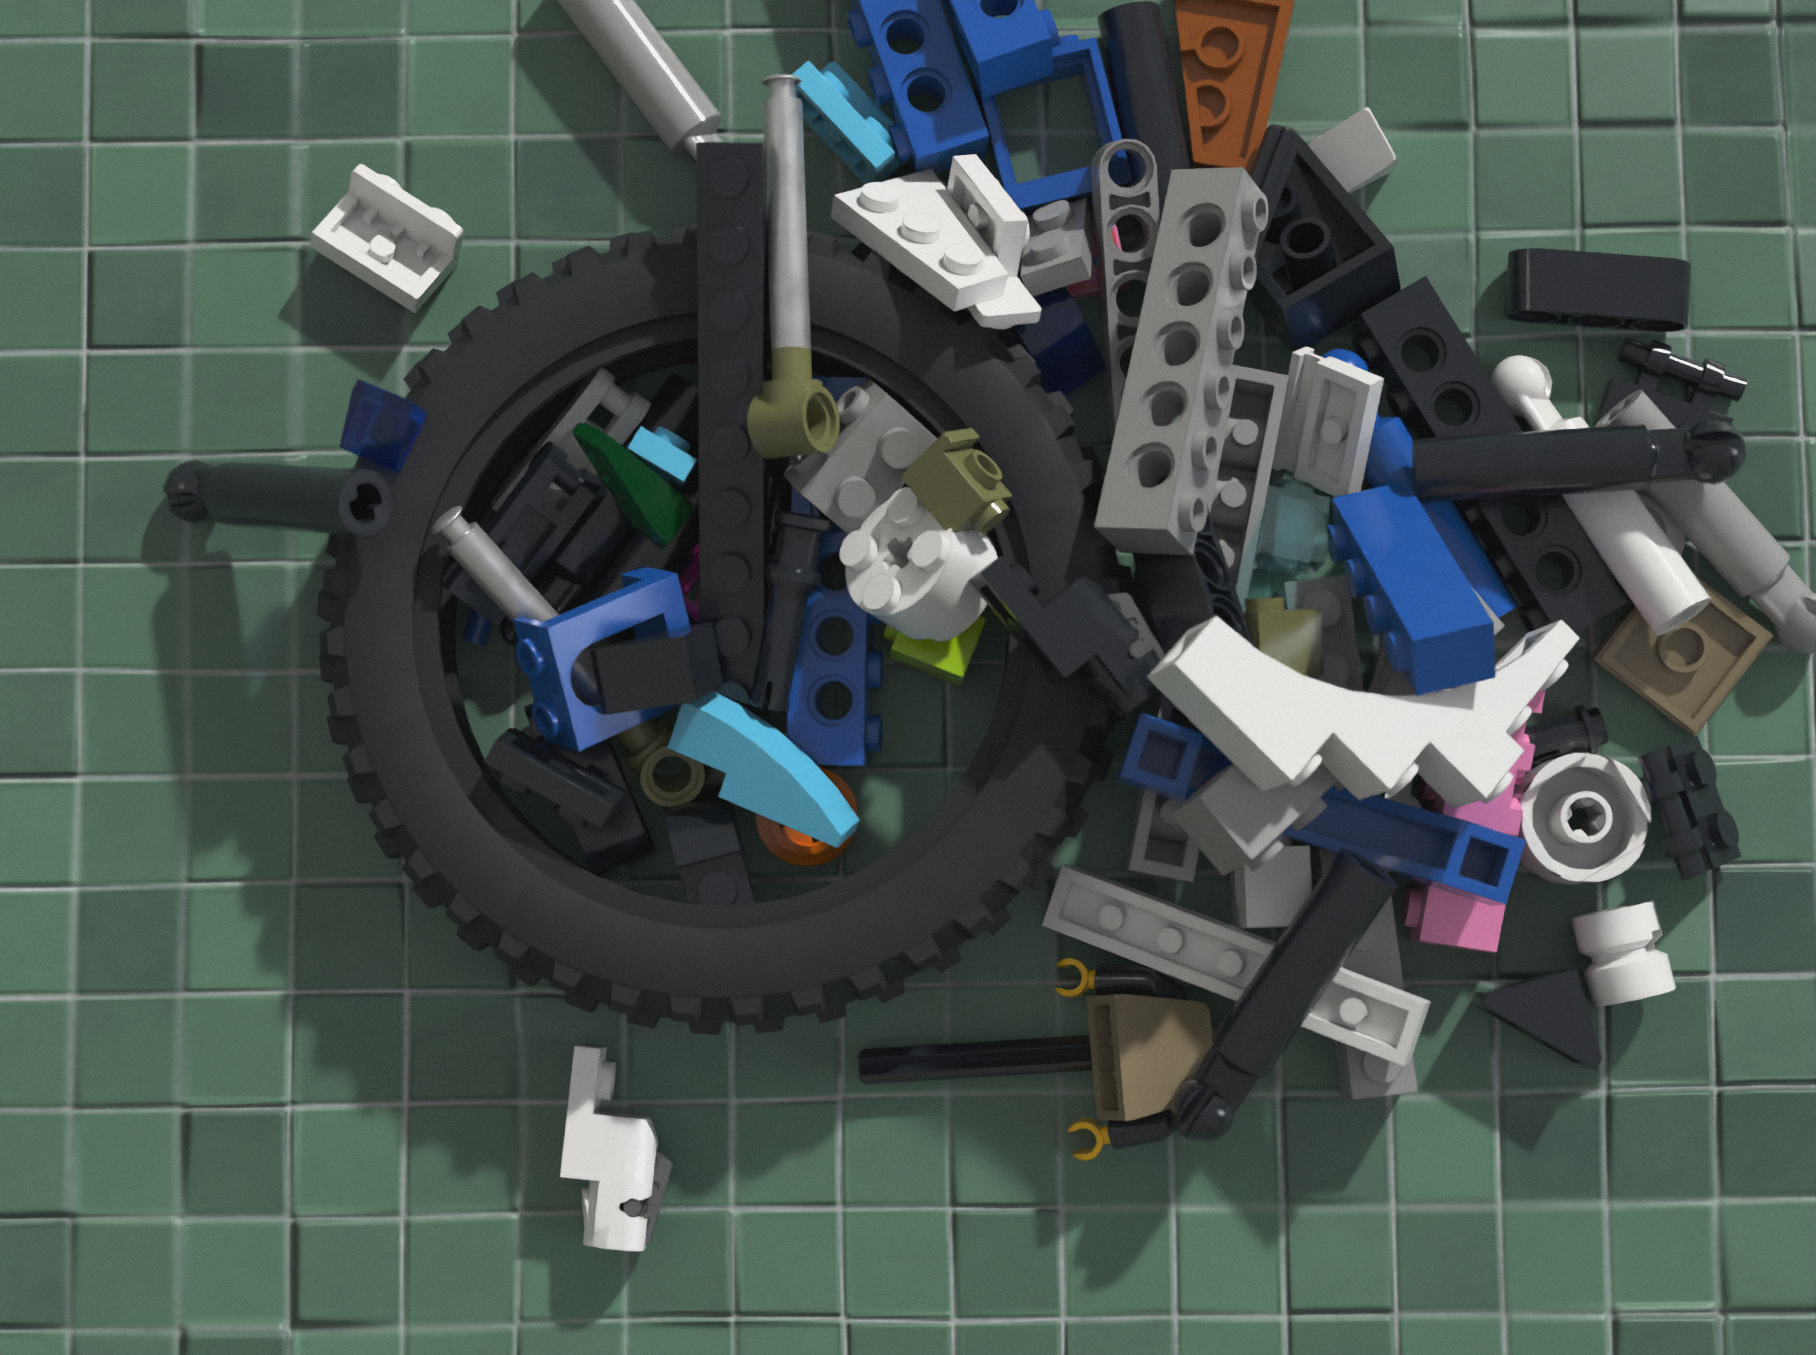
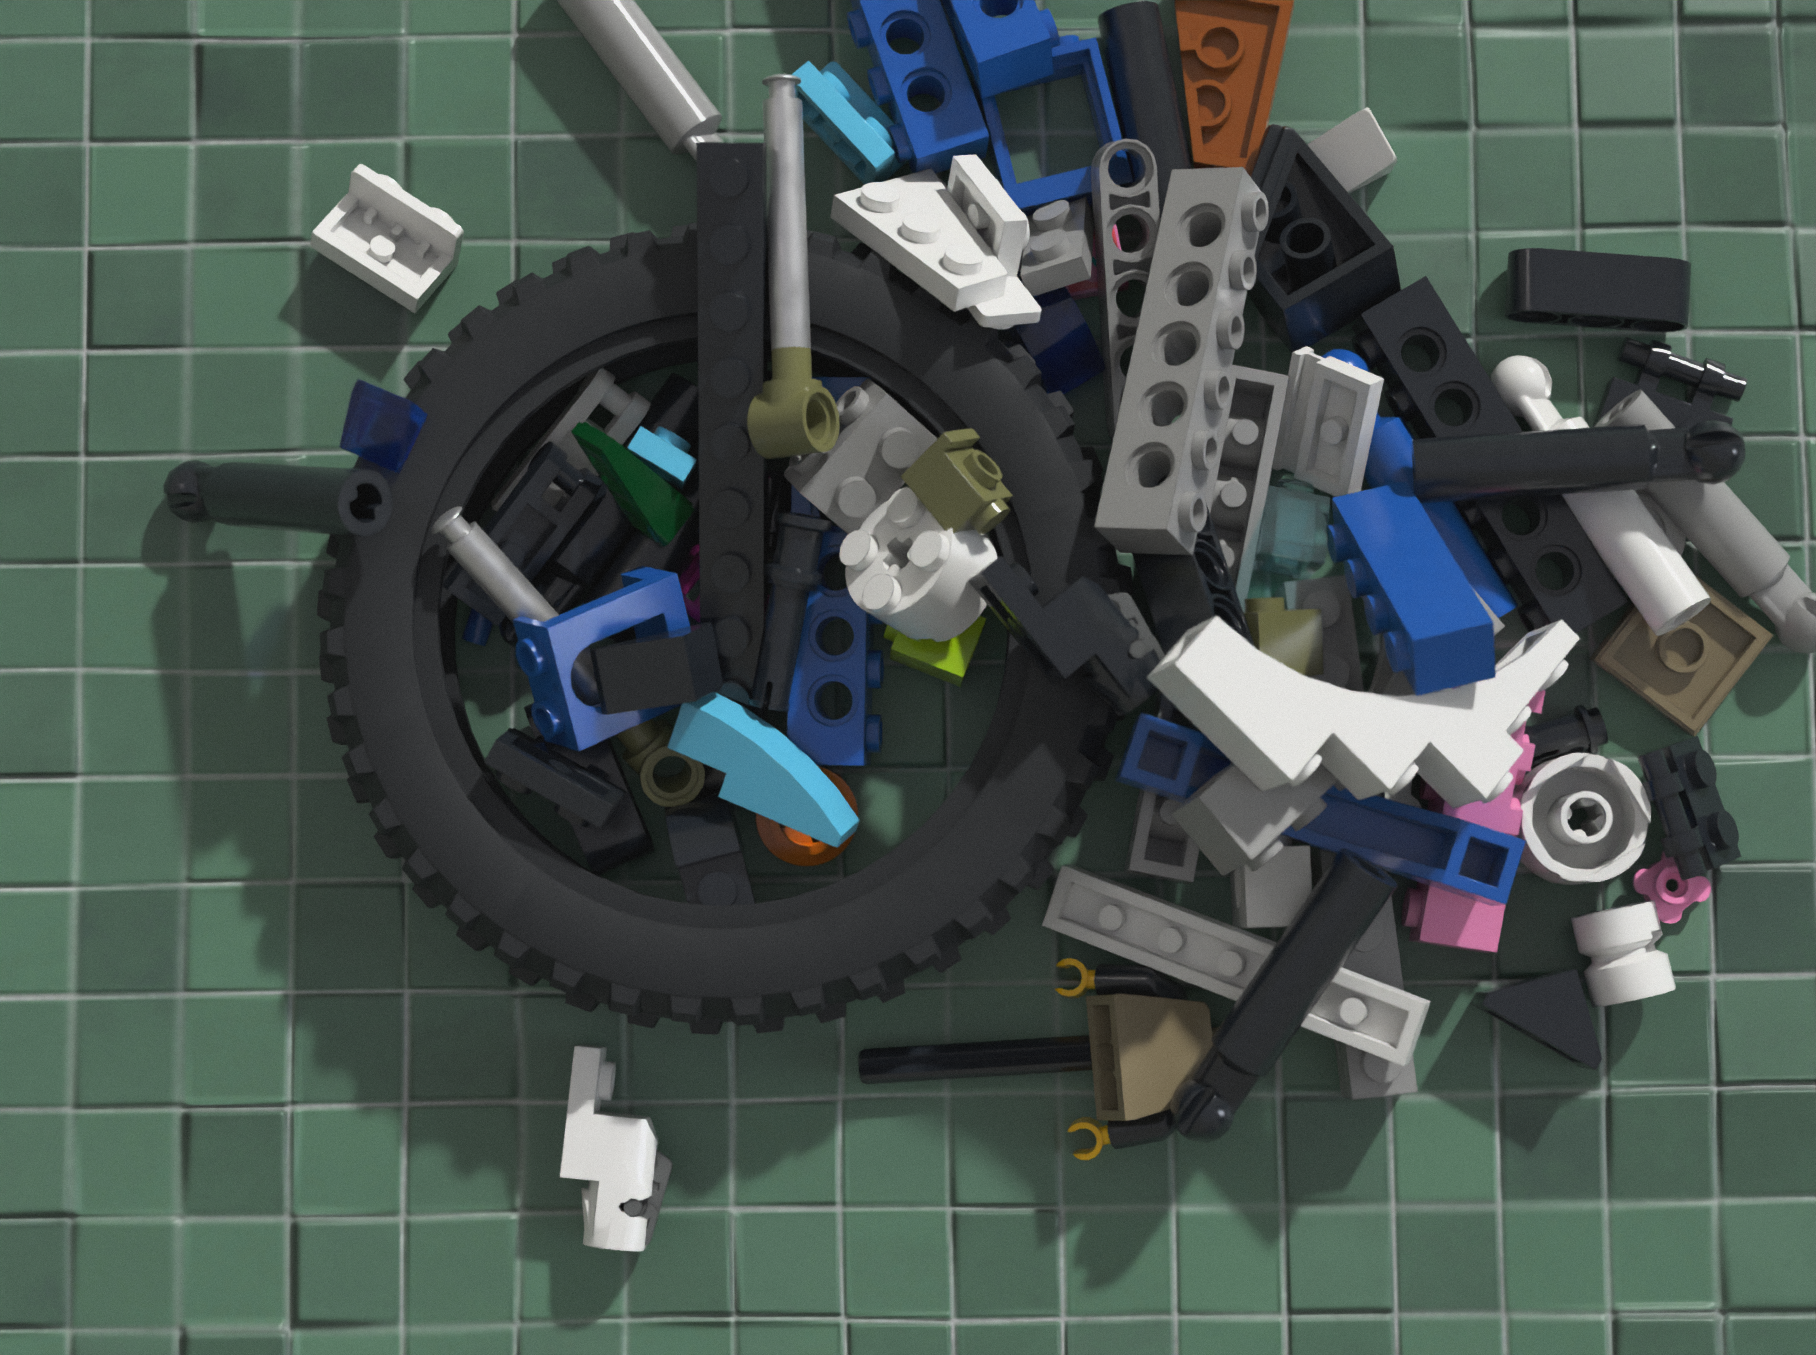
none -> bright pink plate [1633,851,1711,924]

